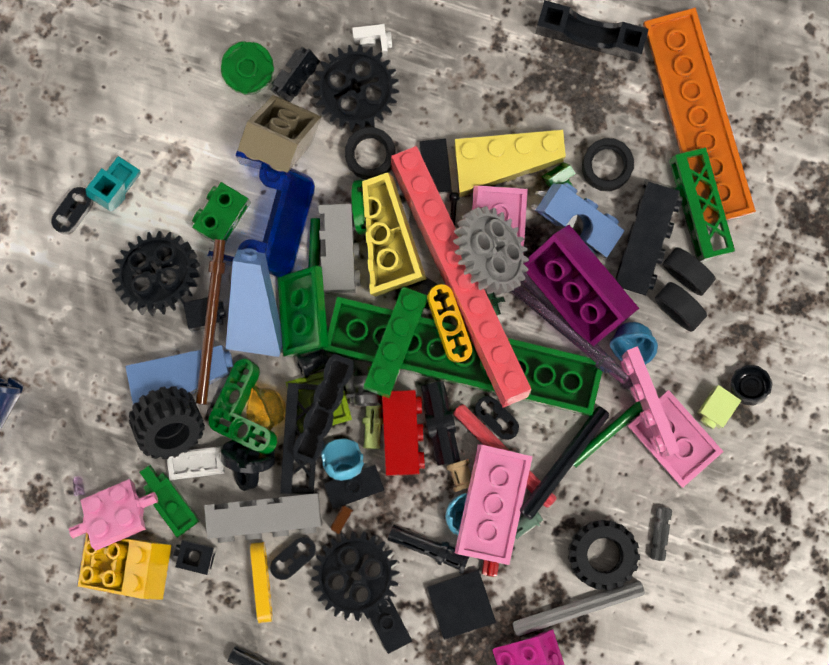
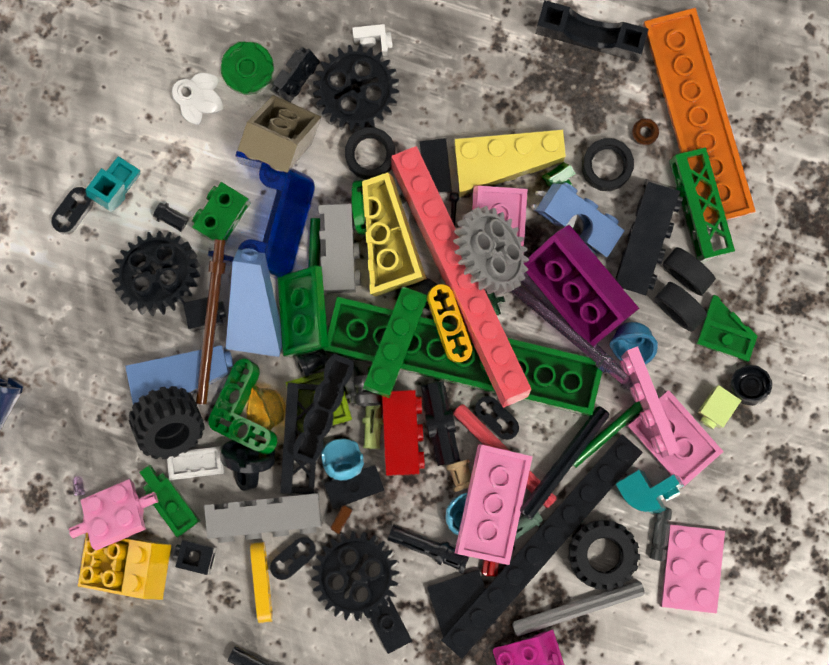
none -> black pin [153,202,190,232]
none -> white plate [172,73,223,125]
none -> black plate [441,434,643,659]
none -> teal brick [616,470,684,513]
none -> reddish brown plate [632,118,659,146]
none -> bright pink plate [661,525,725,613]
none -> green wing [696,295,757,362]

